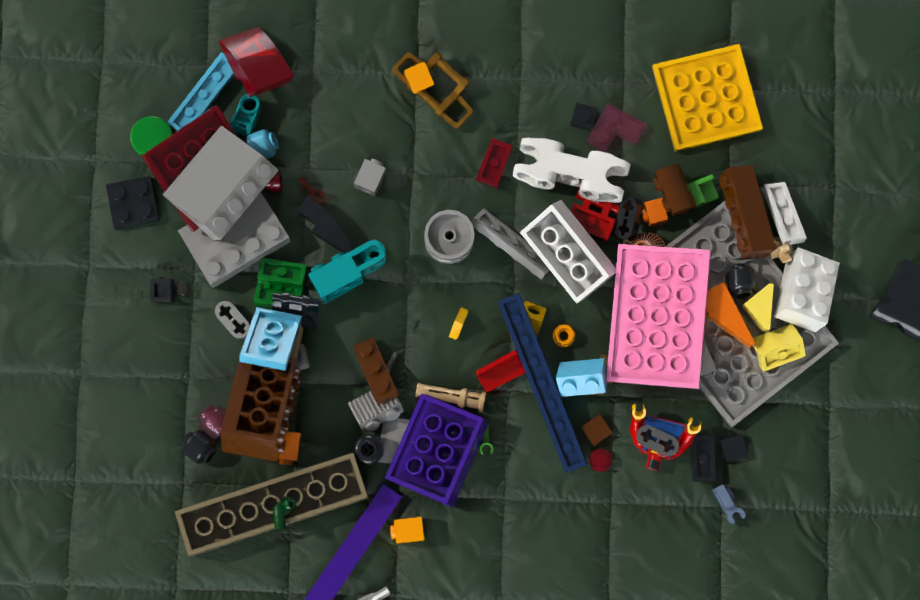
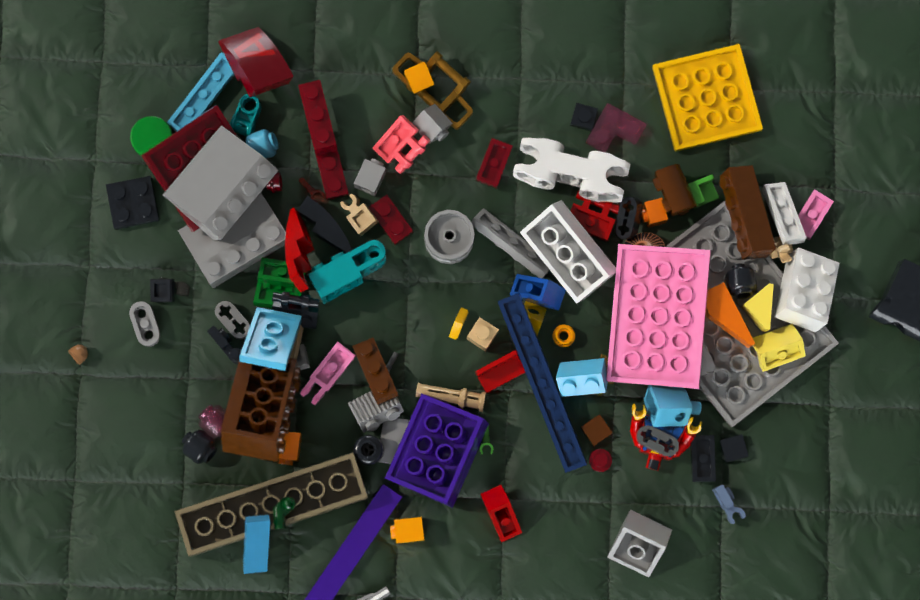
none -> medium nougat hinge [68,345,88,365]
none -> light grey plate [129,302,161,347]
none -> black plate [207,326,241,365]
none -> dark azure tile [243,515,270,574]
none -> red slope [285,207,315,293]
none -> dark red bracket [298,80,349,200]
none -> bright pink hinge [300,342,356,405]
none -> tan plate [340,194,379,236]
none -> dark red plate [368,195,413,245]
none -> coral plate [372,115,430,174]
none -> light grey brick [412,104,453,144]
none -> tan brick [467,317,499,352]
none -> red slope [480,485,522,542]
none -> blue slope [510,274,566,310]
none -> light grey slope [607,510,672,577]
none -> medium azure torso [644,385,702,427]
none -> bright pink plate [798,189,834,240]

